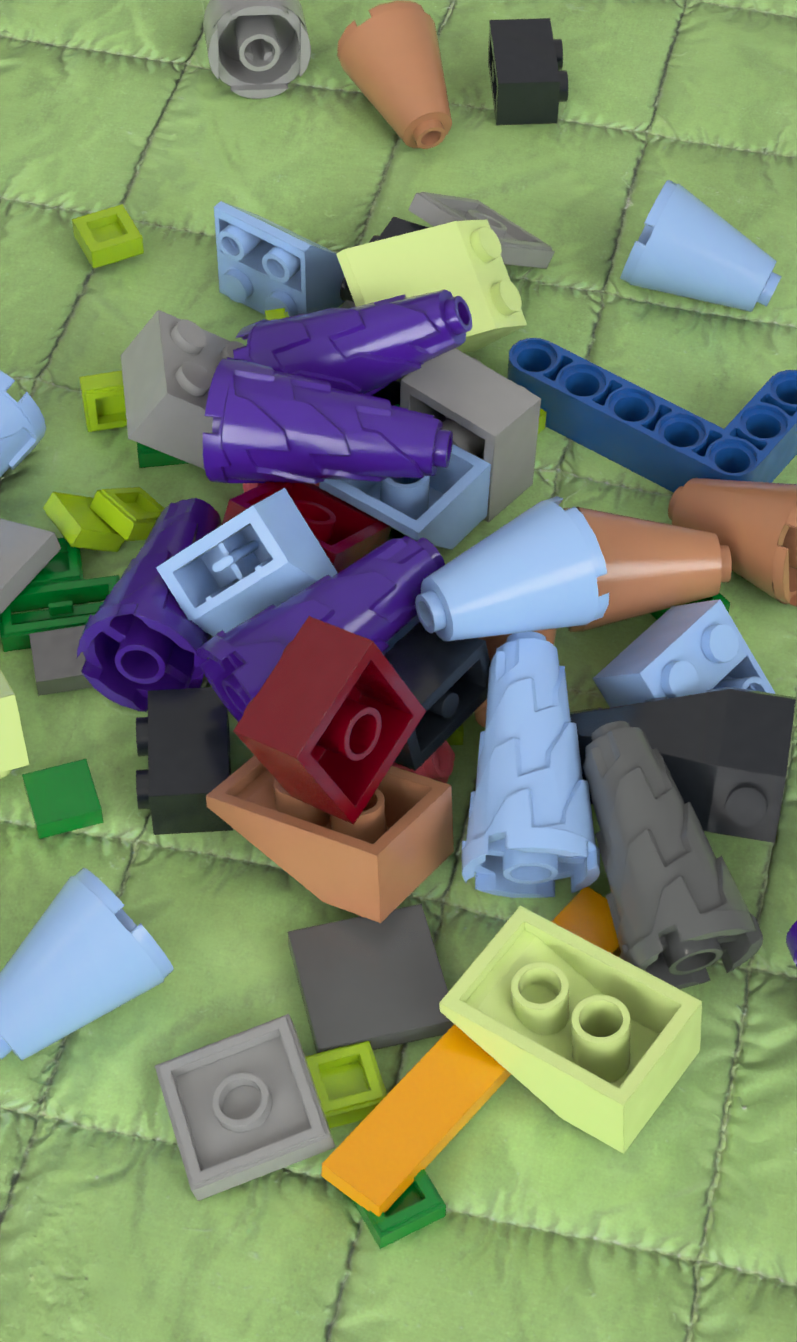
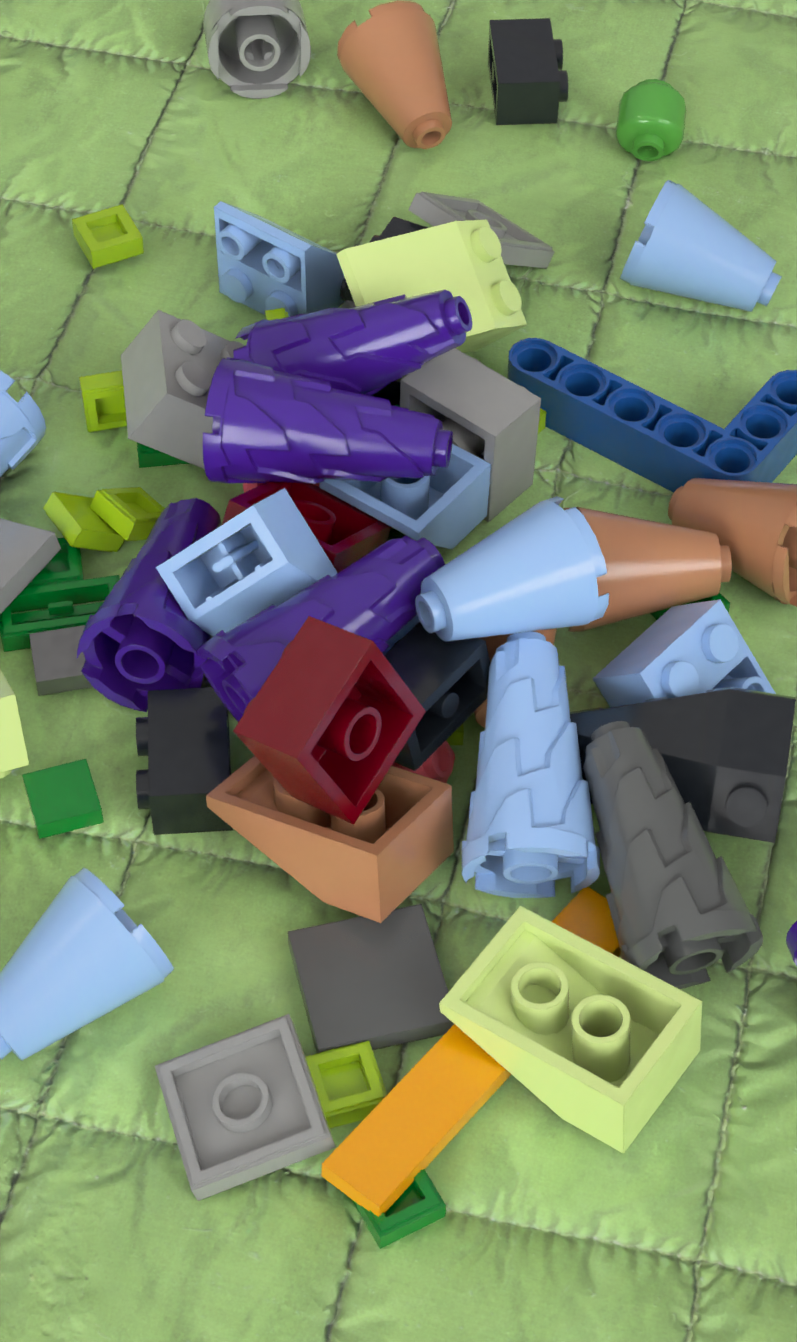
none -> bright green head [616,79,686,161]

